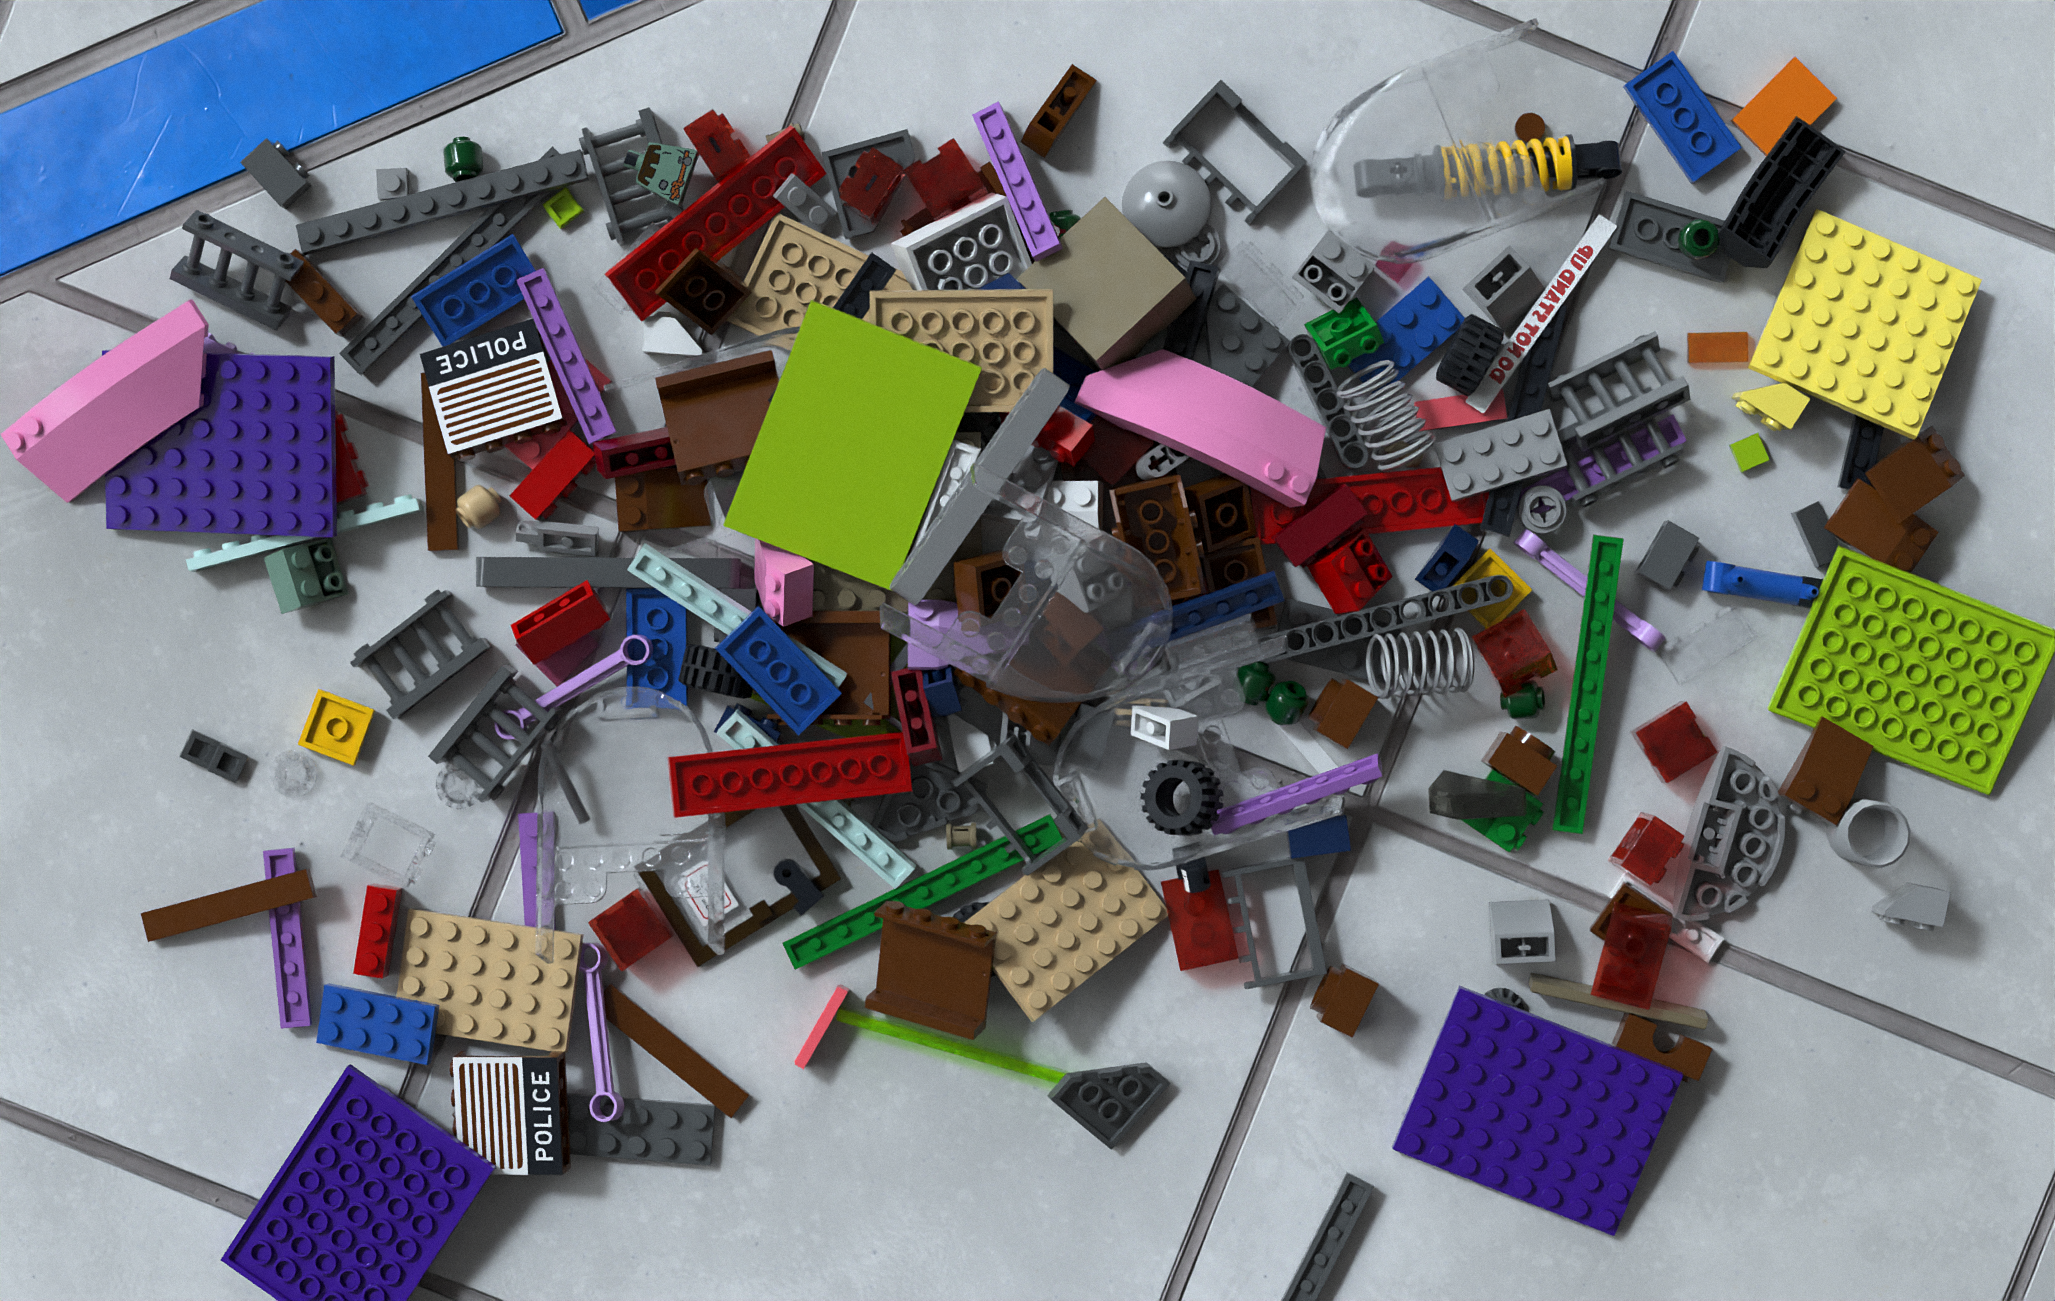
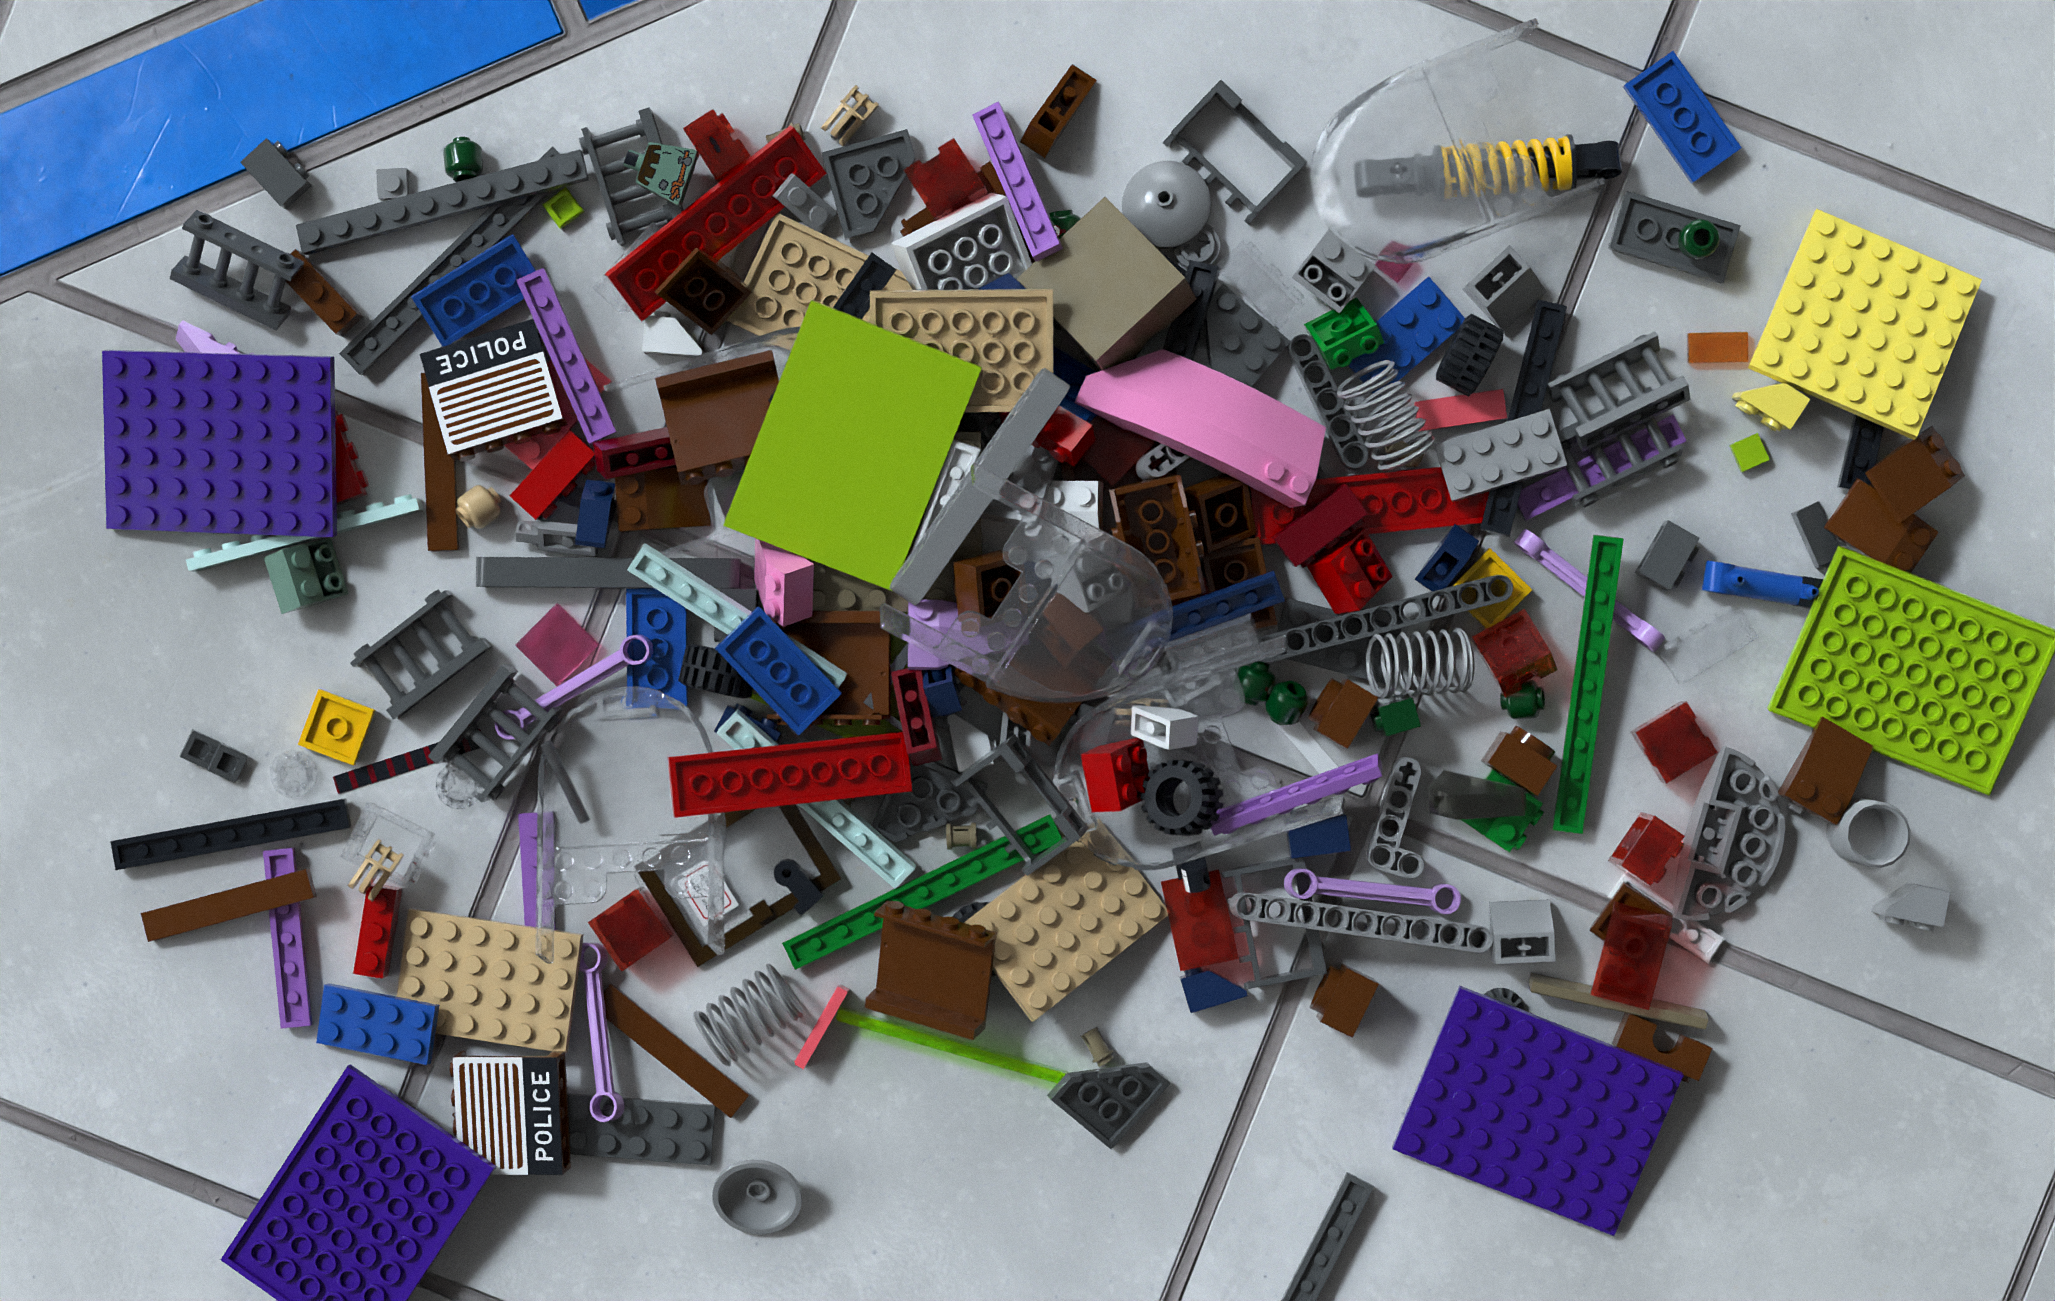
bright pink slope [0,299,209,503] -> none
red brick [510,580,611,665] -> none
clear red piece [838,147,905,224] -> none
clear sticker [1466,215,1617,413] -> none
reddish brown tile [1514,113,1545,144] -> none
light grey gear [1518,485,1566,533] -> none
black piece [1718,116,1846,268] -> none
orange tile [1731,57,1837,156] -> none
none -> black plate [110,798,351,870]
none -> black sticker [333,729,482,794]
none -> tan arm [348,839,404,902]
none -> dark blue slope [575,480,616,548]
none -> light grey piece [693,964,803,1066]
none -> light grey dish [712,1159,802,1234]
none -> tan arm [821,85,879,146]
none -> dark tan pin [1080,1027,1114,1067]
none -> red slope [1081,738,1150,812]
none -> dark blue slope [1180,965,1248,1013]
none -> light grey beam [1229,892,1493,953]
none -> lavender piece [1284,868,1461,914]
none -> light grey beam [1366,757,1424,879]
none -> dark green brick [1370,697,1421,736]

